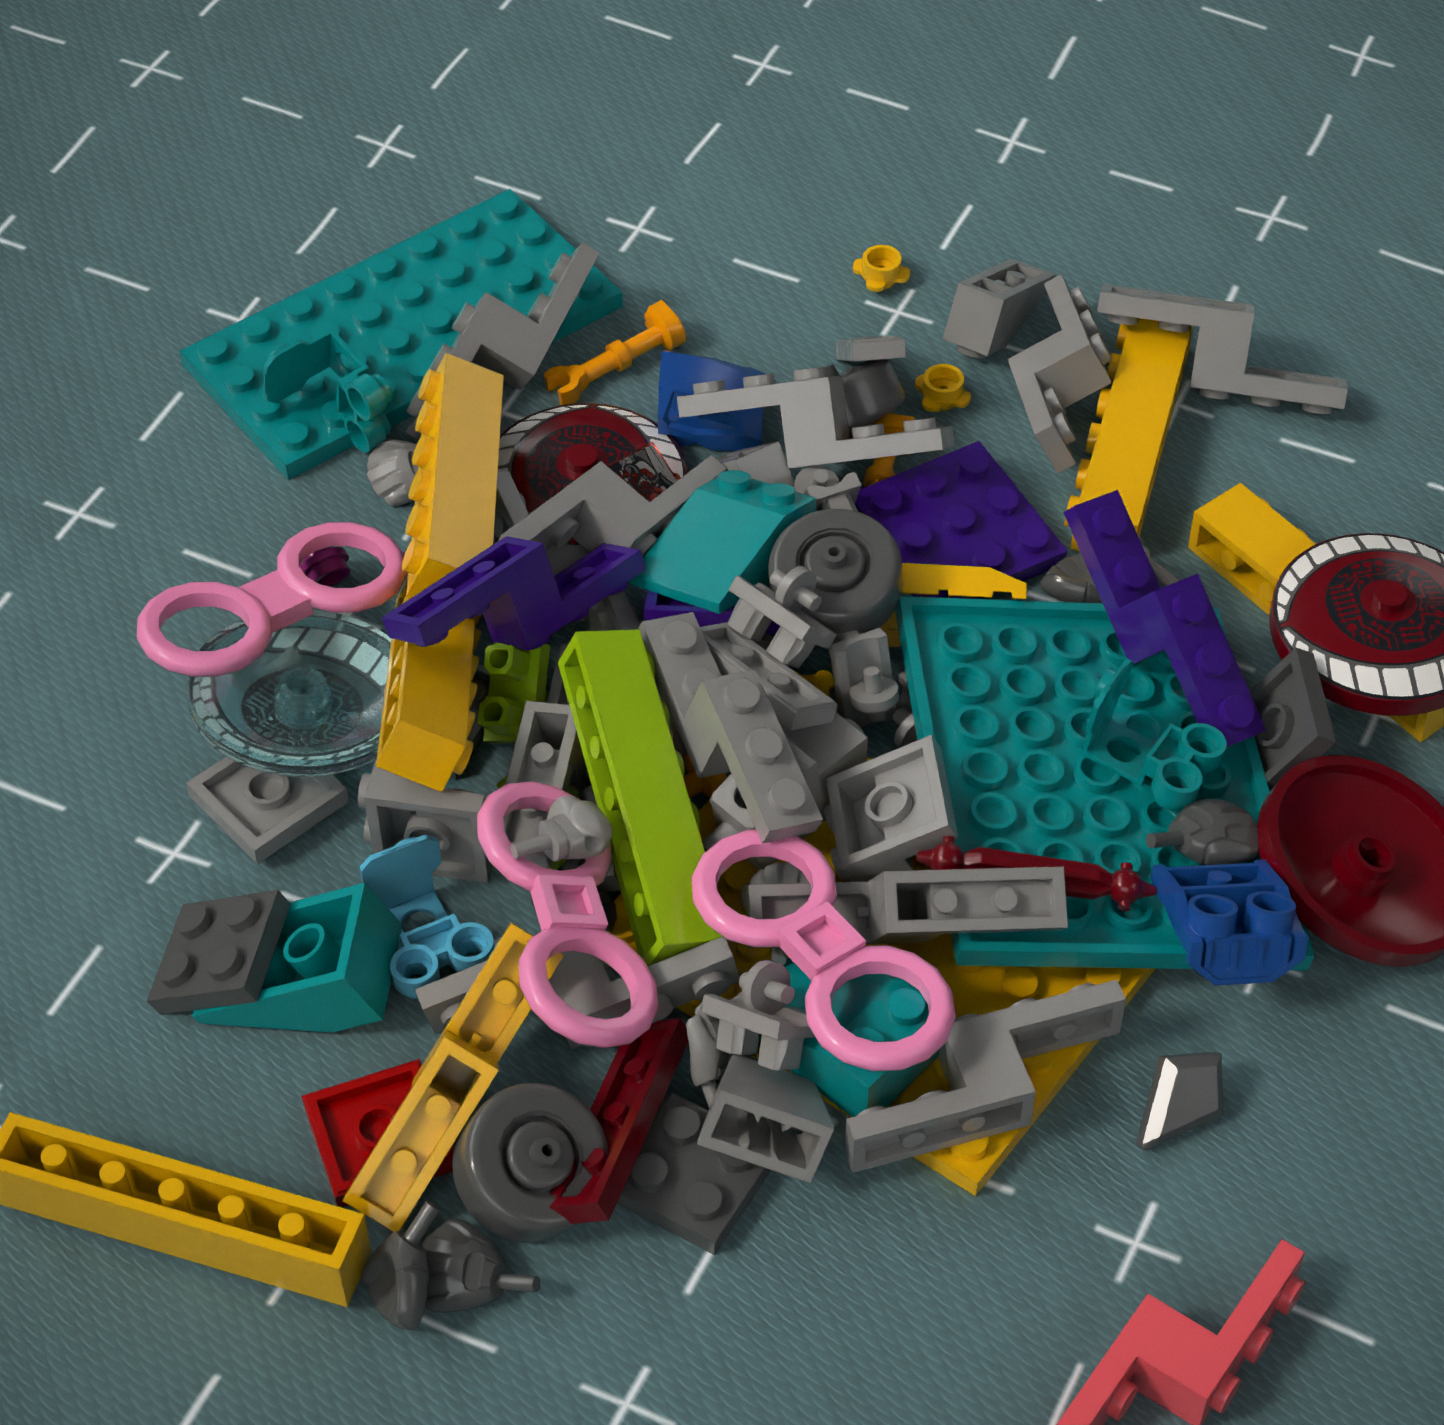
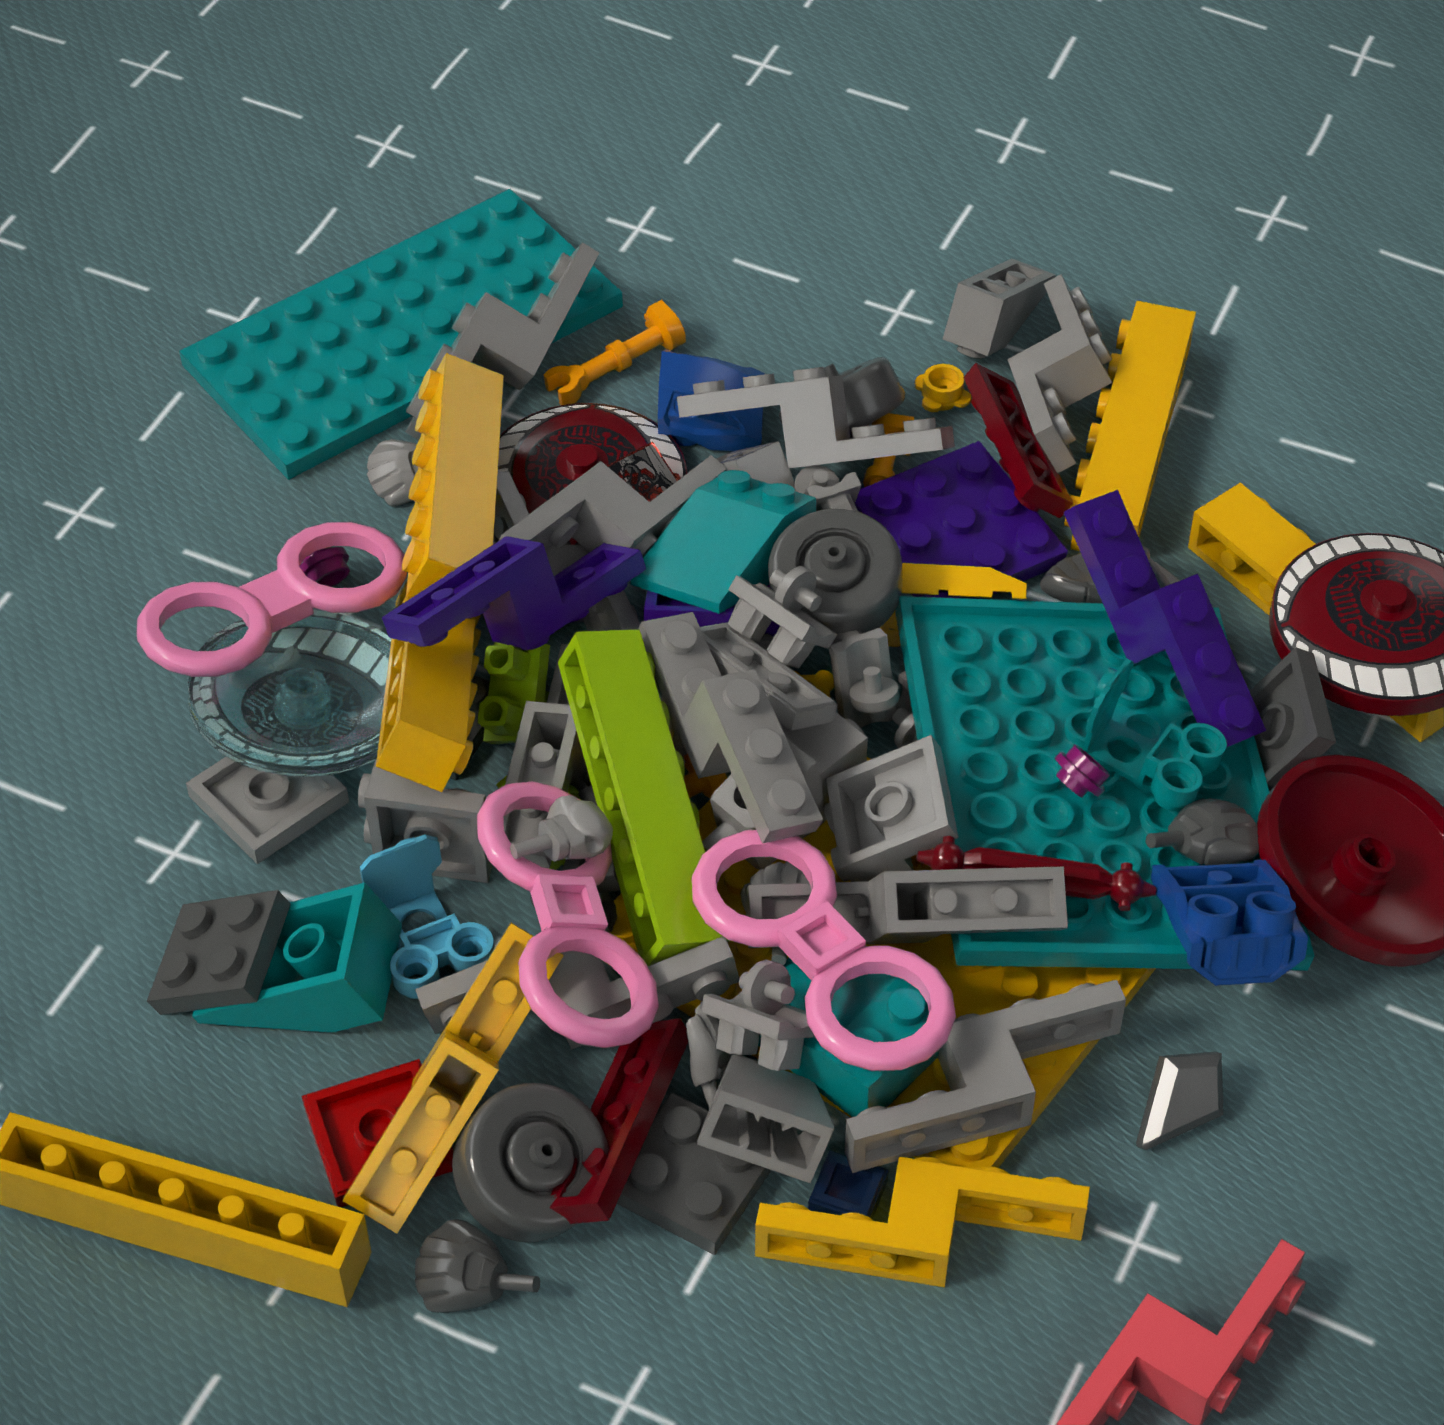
teal piece [264,328,392,453] -> none
dark grey piece [361,1201,440,1330] -> none
light grey tile [835,336,906,361] -> none
yellow plate [853,245,910,292] -> none
light grey bracket [1097,284,1348,414] -> none
none -> yellow bracket [755,1156,1090,1288]
none -> dark blue tile [808,1150,889,1220]
none -> dark red plate [963,363,1073,518]
none -> magenta plate [1055,744,1110,798]

